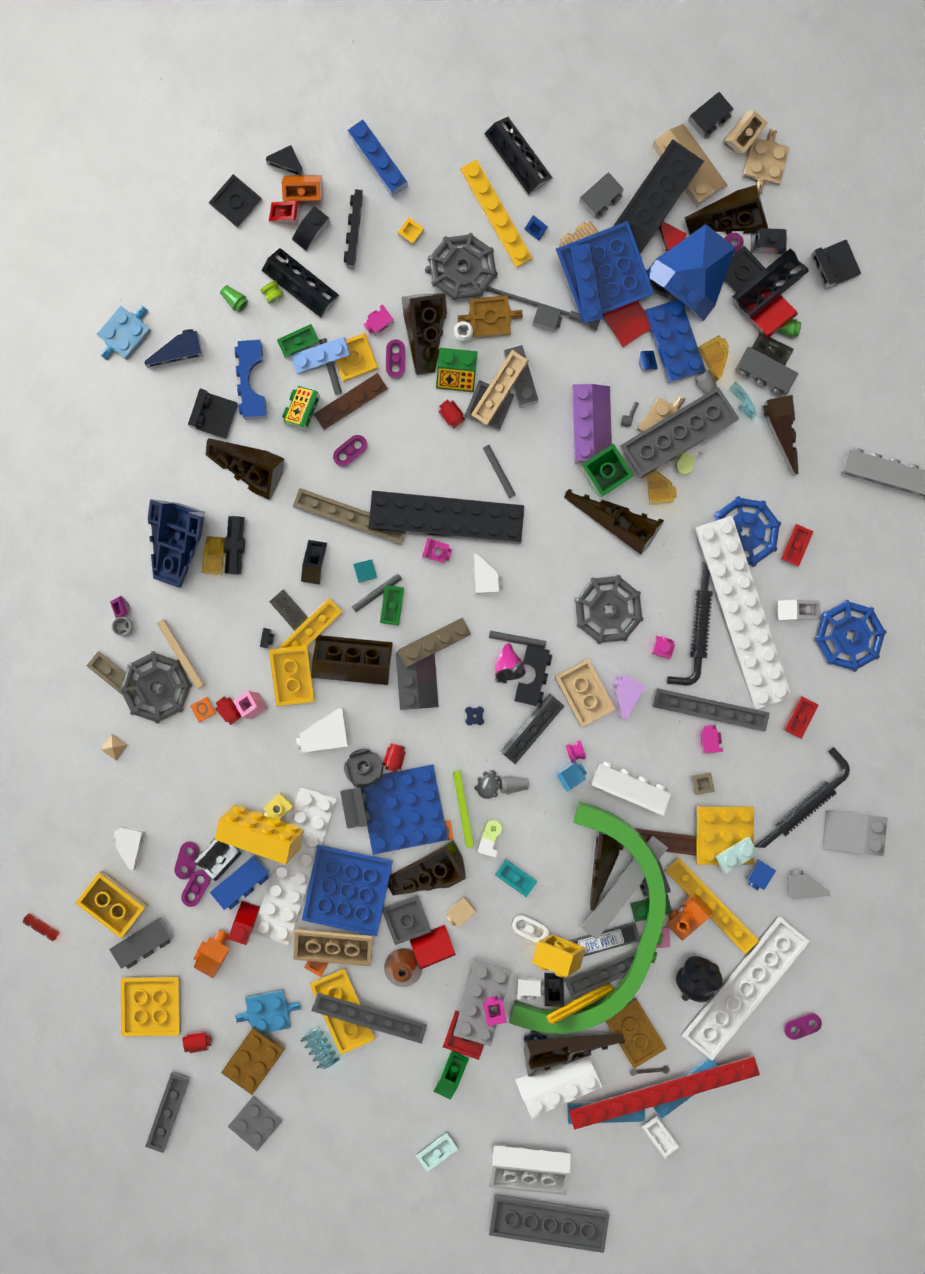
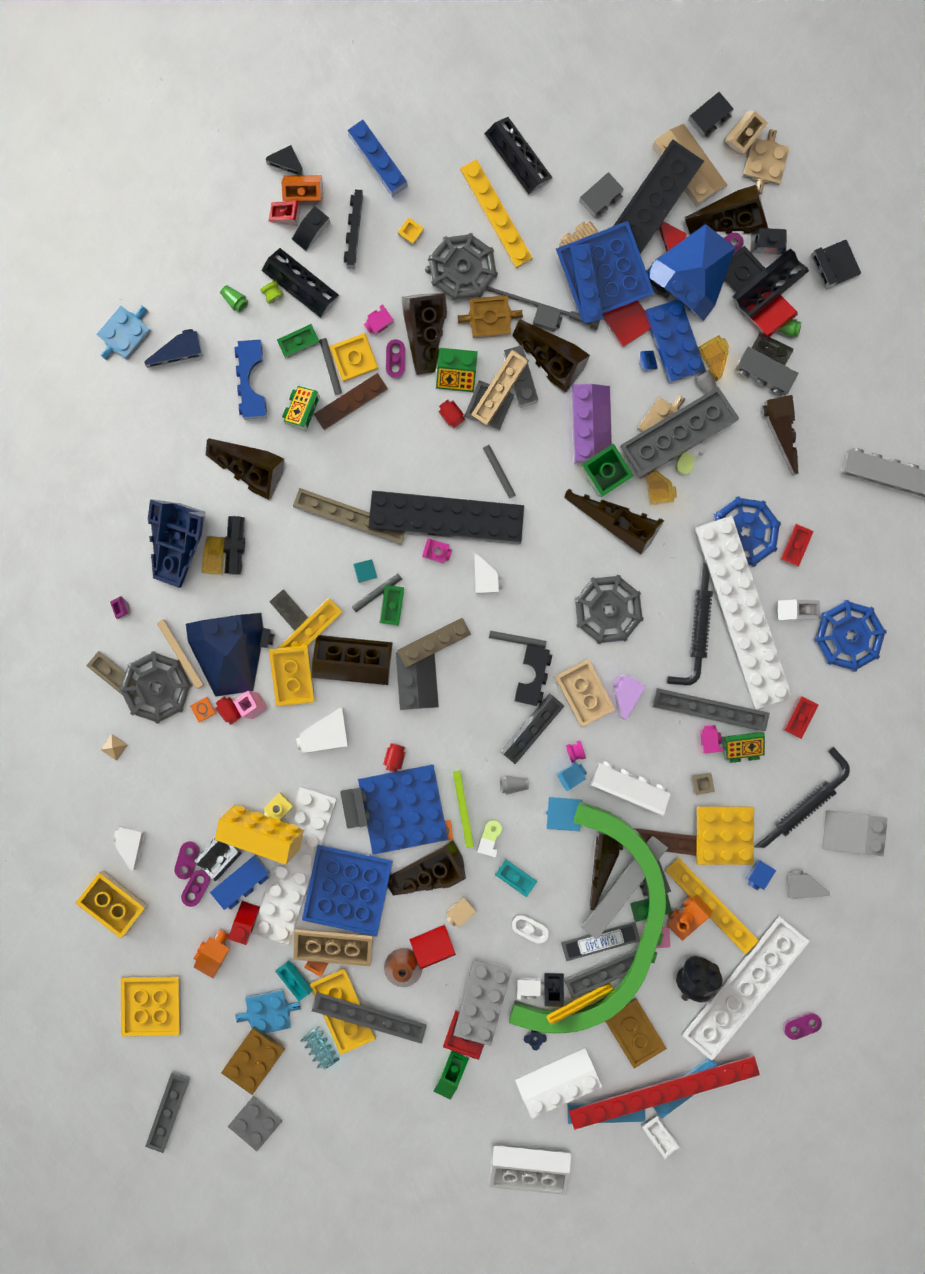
clear red axle [23,914,59,941] -> none
dark grey brick [109,917,173,969] -> none
light grey wheel [112,617,133,637] -> none
red brick [182,1031,212,1054] -> none
black bracket [188,388,238,439] -> none
black tile [208,174,263,228] -> none
light blue plate [291,337,351,374] -> none
black slope [301,540,327,585] -> none
magenta plate [333,435,367,467] -> none
dark grey plate [344,749,383,787] -> none
dark grey plate [382,895,431,945] -> none
light aqua plate [416,1133,459,1172] -> none
white cone [454,321,473,341] -> none
dark blue plate [465,706,484,726] -> none
dark grey piece [474,770,501,799] -> none
dark pink brick [483,996,507,1026] -> none
dark grey plate [489,1195,610,1253] -> none
hat [494,643,526,683] -> none
blue slope [524,215,548,240] -> none
dark brown wedge [524,1033,625,1076] -> none
yellow brick [532,934,586,977] -> none
dark grey hand [621,402,639,427] -> none
clear smoke hinge [629,1065,670,1076] -> none
dark pink brick [651,635,675,659] -> none
light aqua plate [715,837,758,874] -> none
clear light blue slope [728,381,757,420] -> none
none -> dark blue wedge [185,613,264,697]
none -> teal plate [275,961,313,1001]
none -> dark brown wedge [512,319,590,392]
none -> dark azure piece [546,797,582,831]
none -> slope [722,732,765,763]

